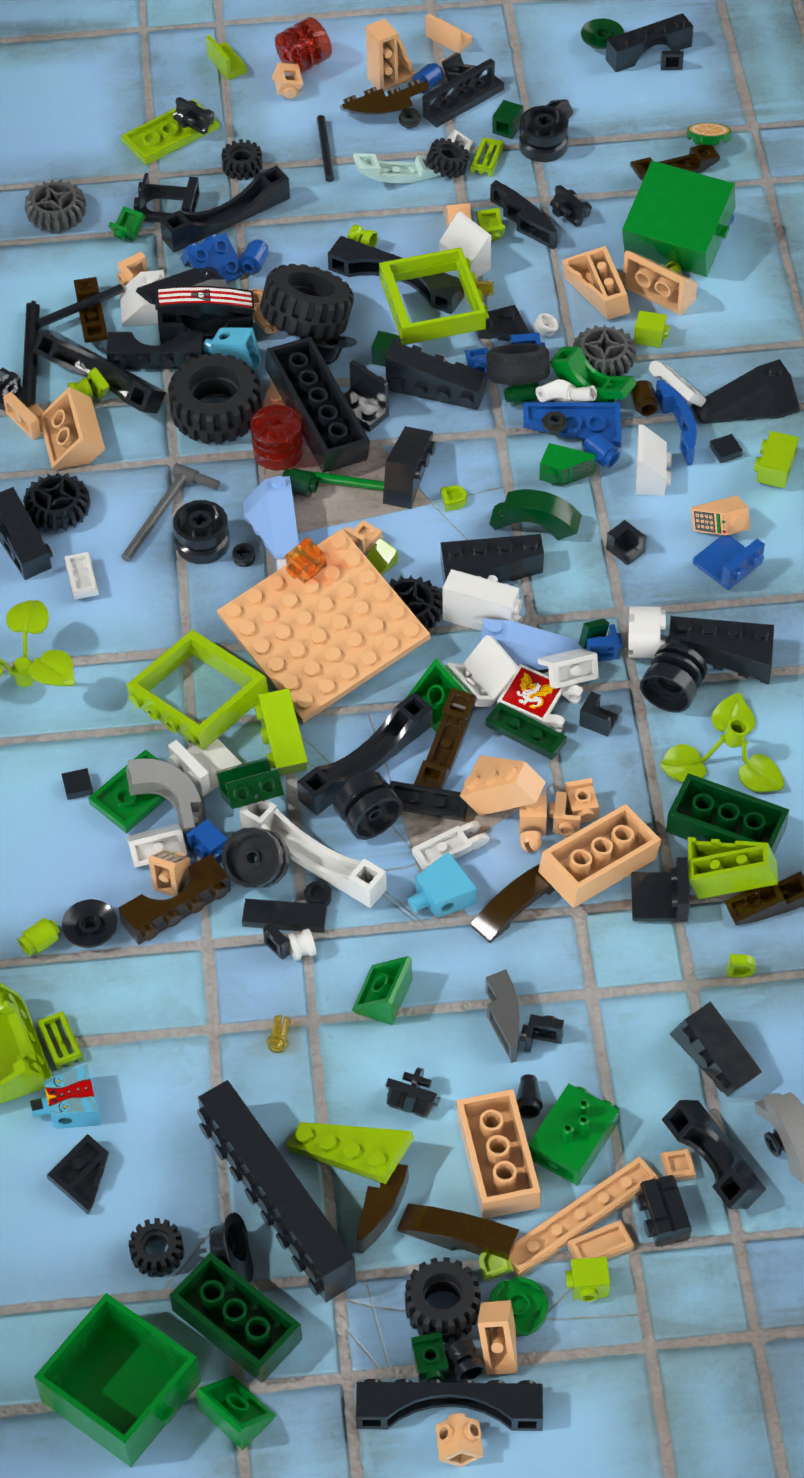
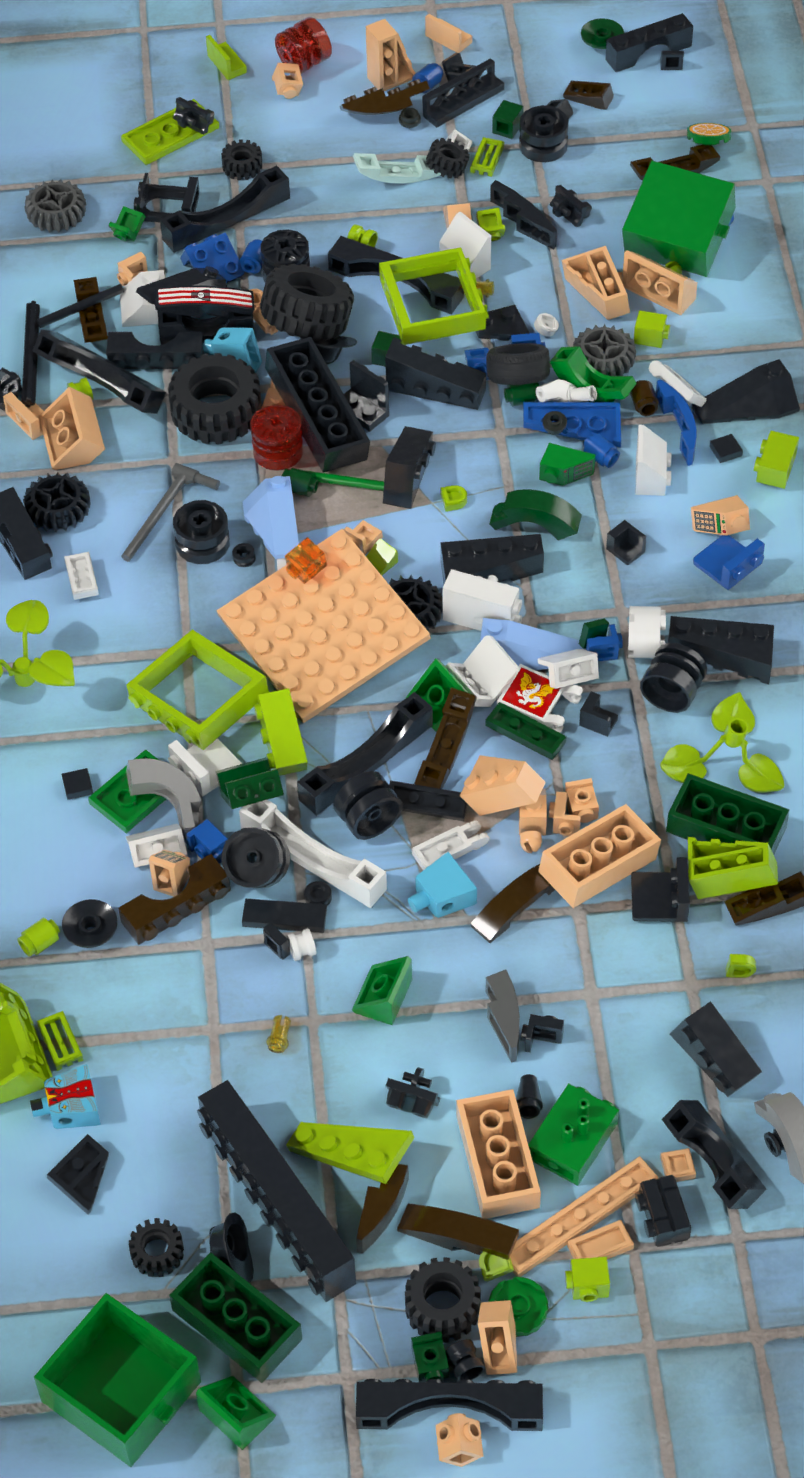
lime tile [87,368,110,400] -> none
black bar [317,115,334,182] -> none
none -> black wheel [261,229,310,282]
none -> dark brown slope [563,80,614,110]

